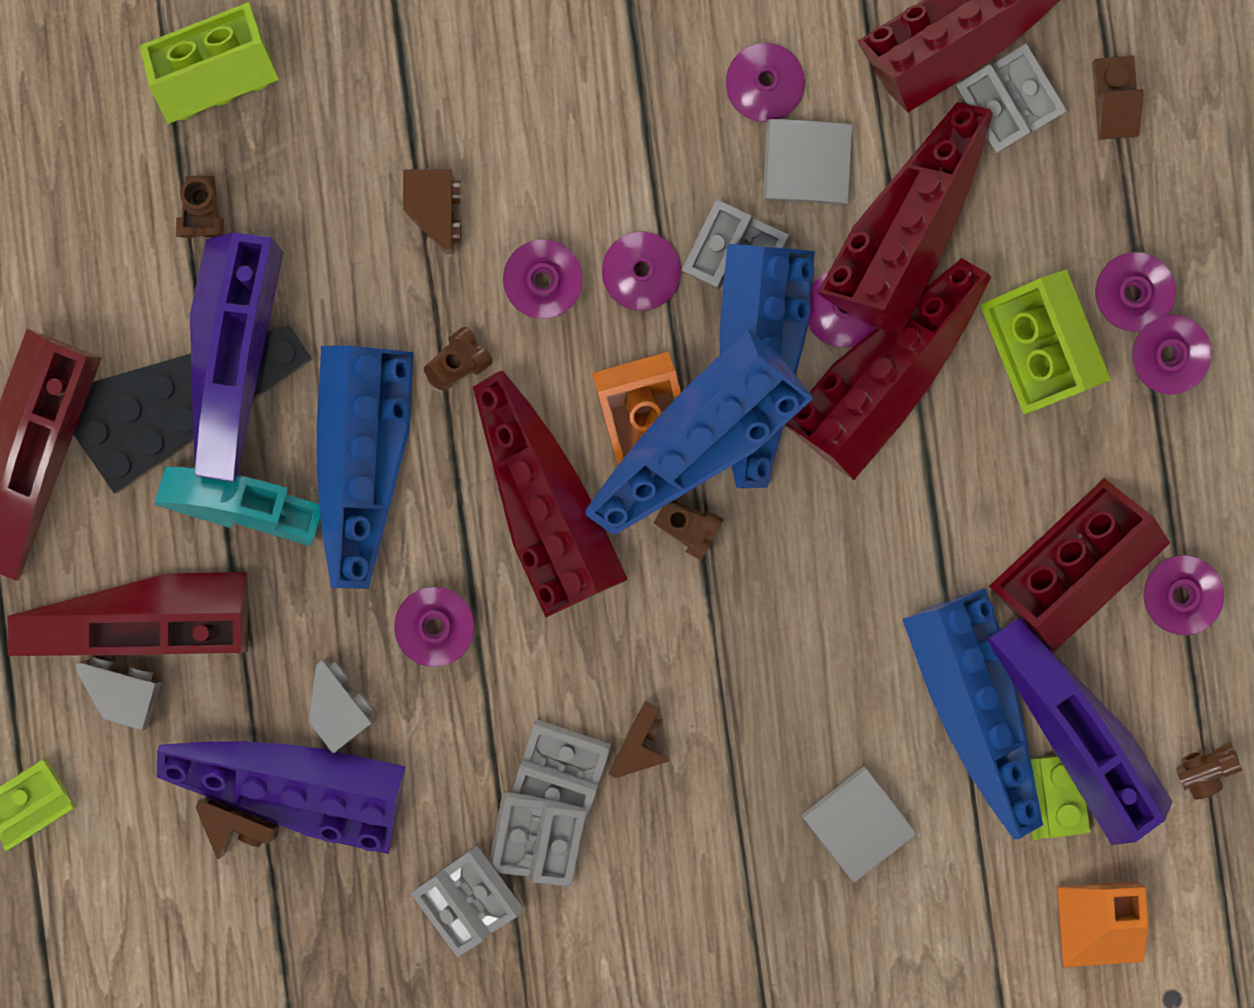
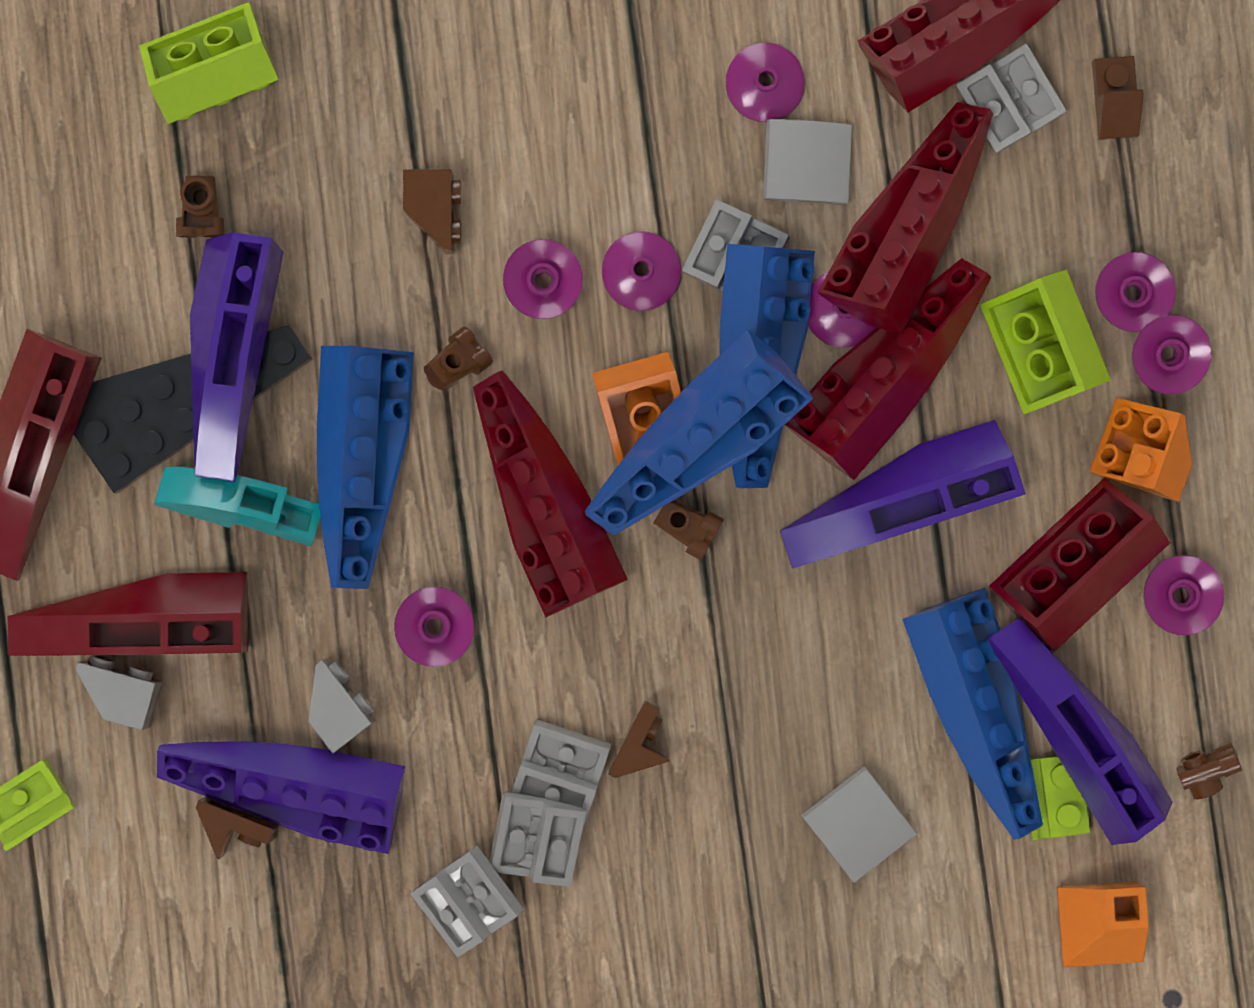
none -> dark purple wedge [780,420,1026,569]
none -> orange slope [1090,398,1192,502]

